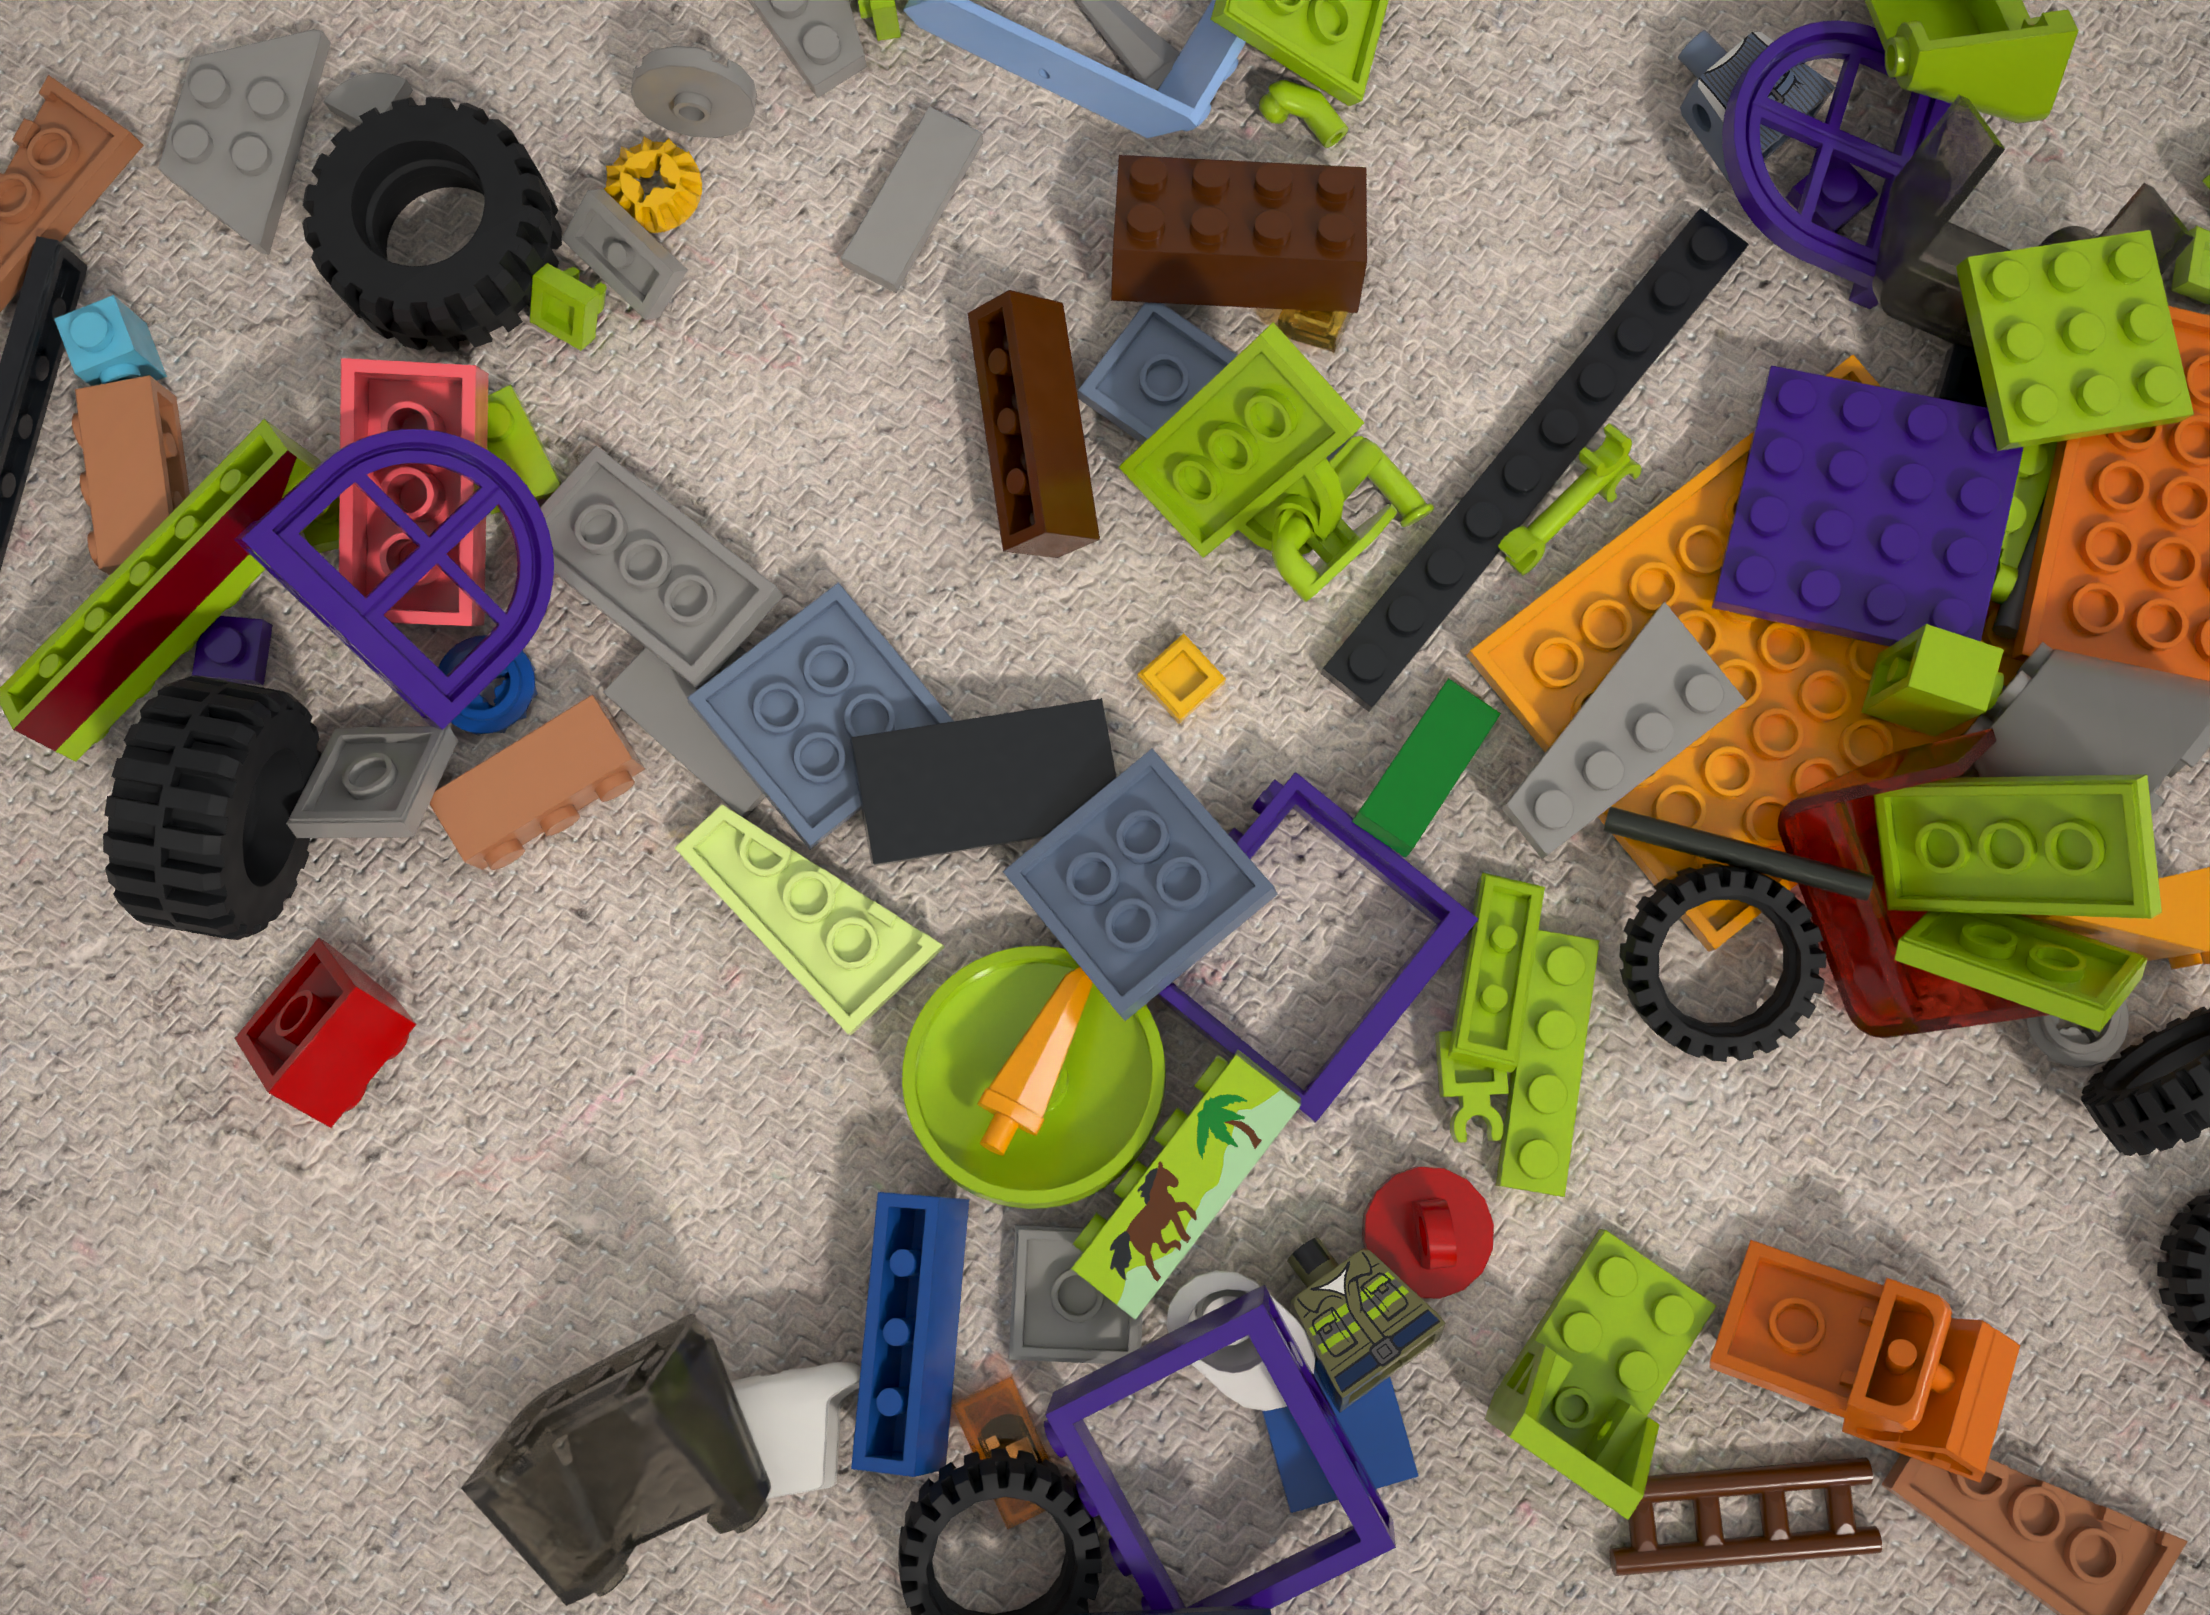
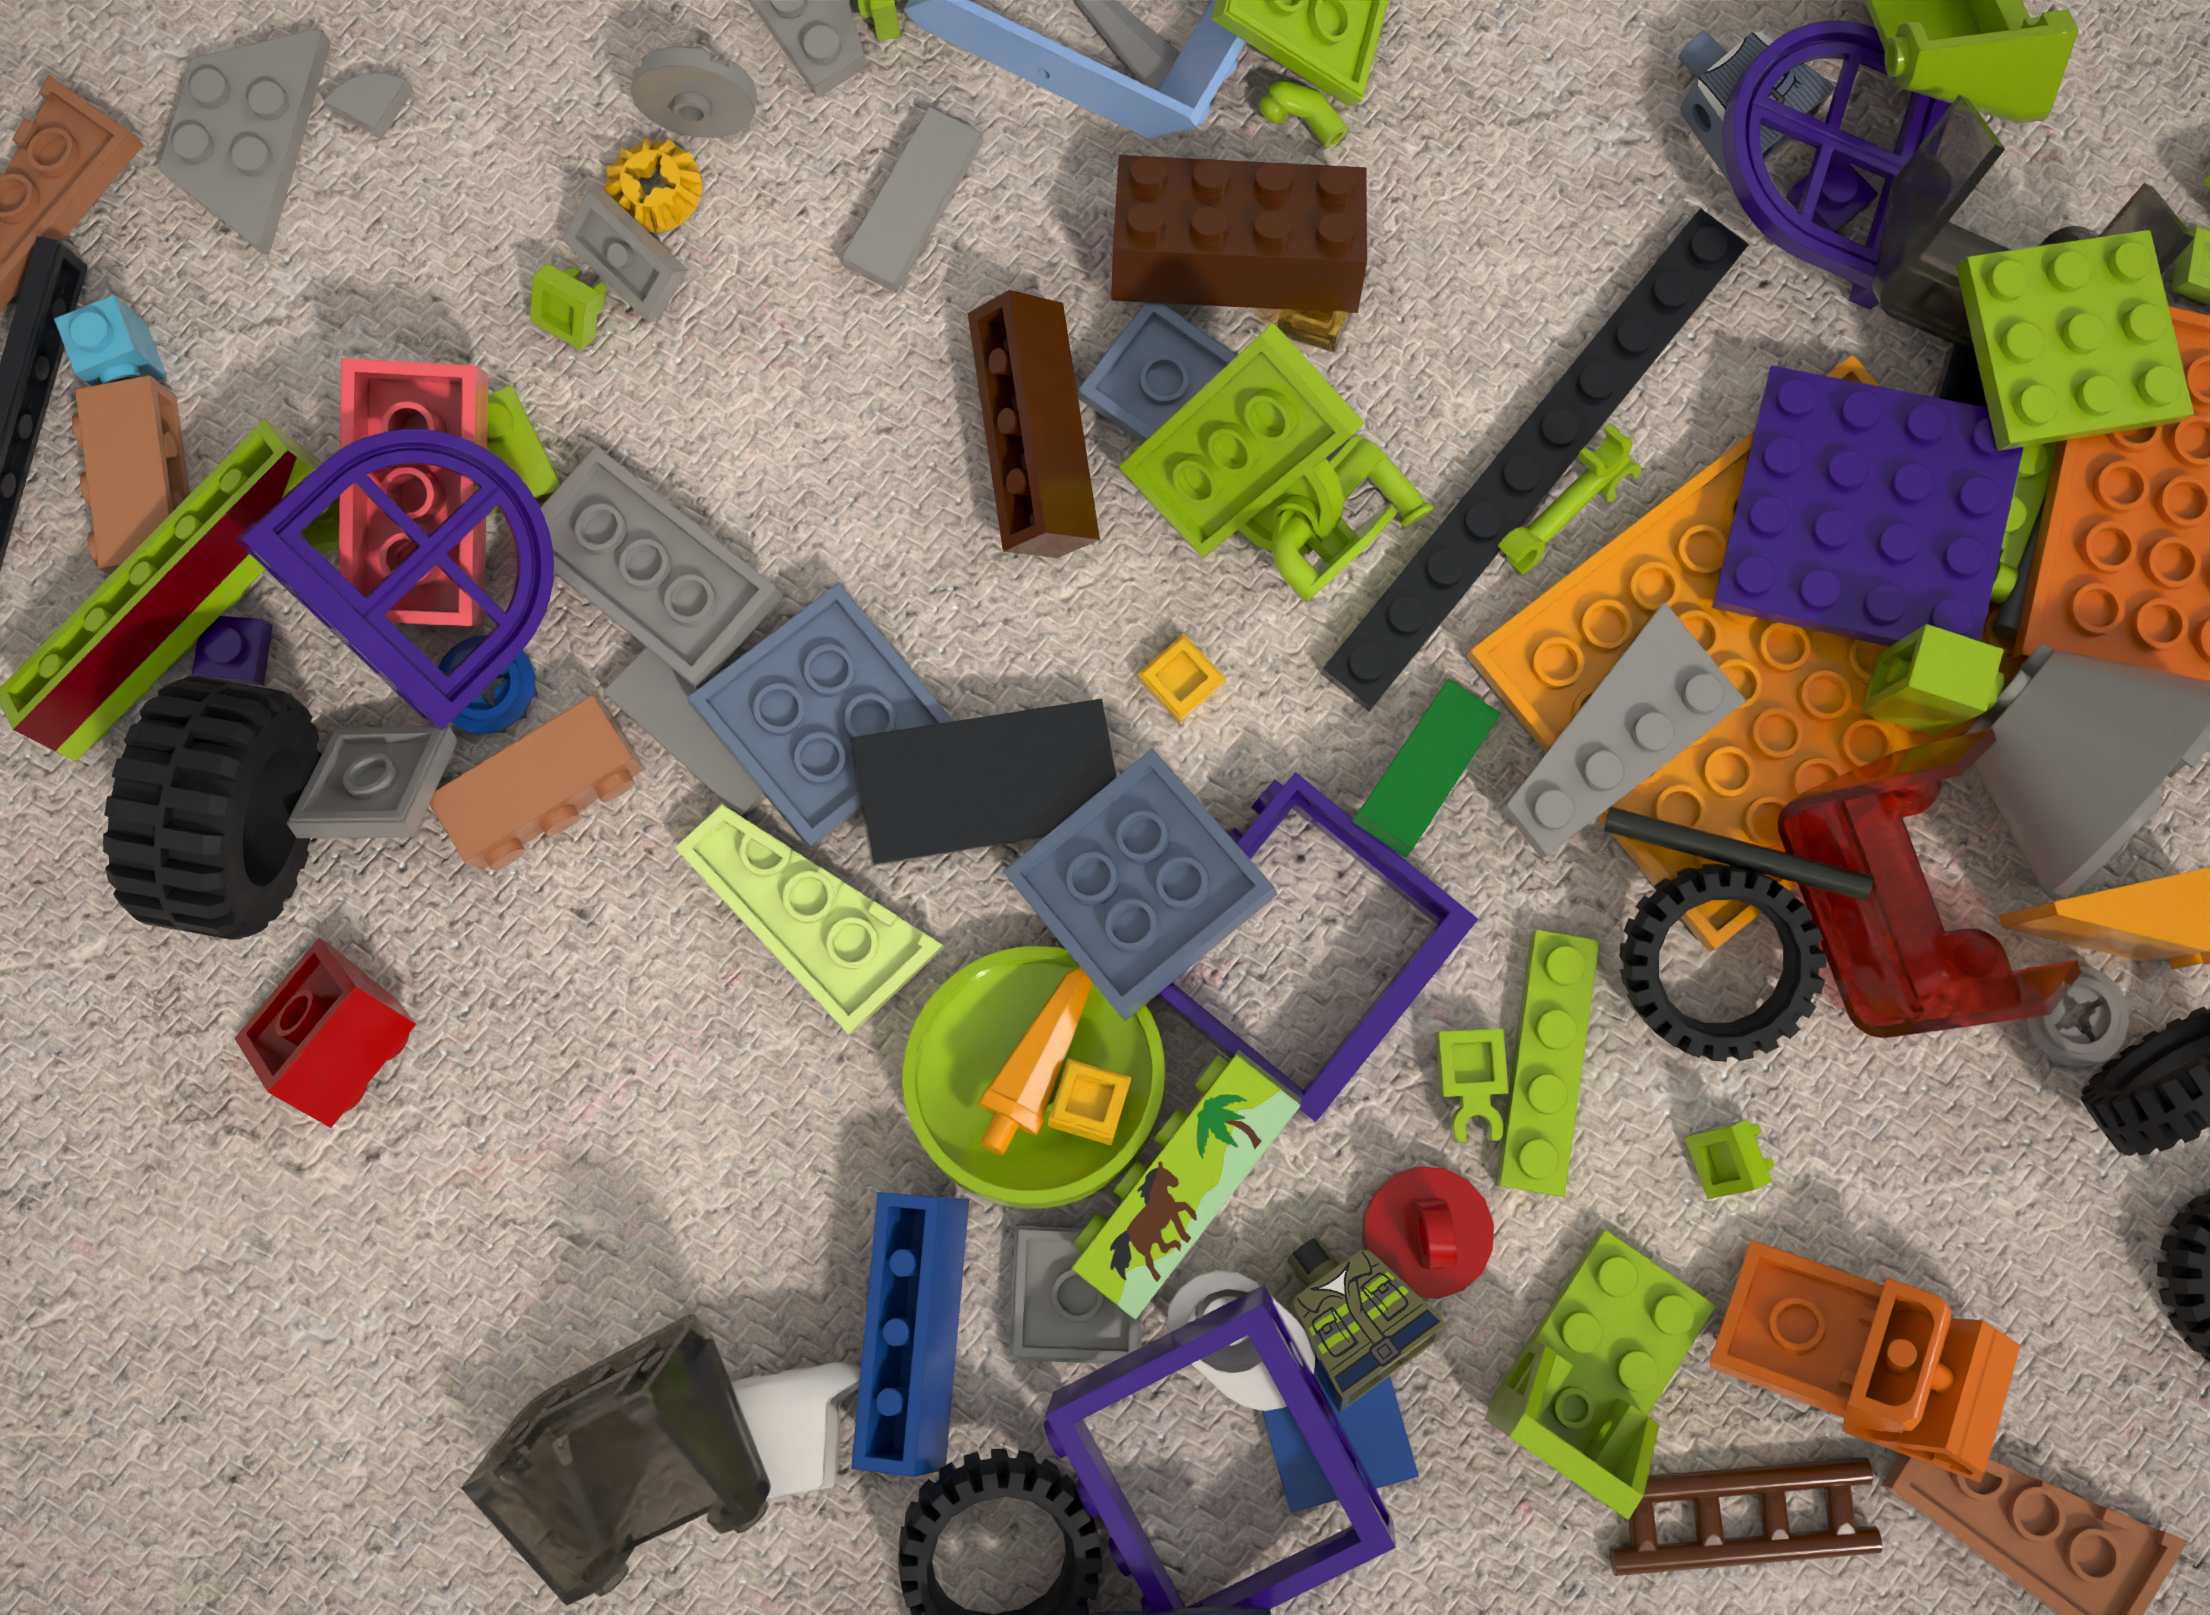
black tyre [302,96,562,352] -> none
clear orange tile [952,1374,1053,1530] -> none
lime tile [1447,872,1545,1073] -> none
lime tile [1872,774,2162,919] -> none
lime tile [1894,911,2148,1032] -> none
none -> yellow tile [1047,1058,1132,1146]
none -> lime tile [1684,1119,1774,1199]

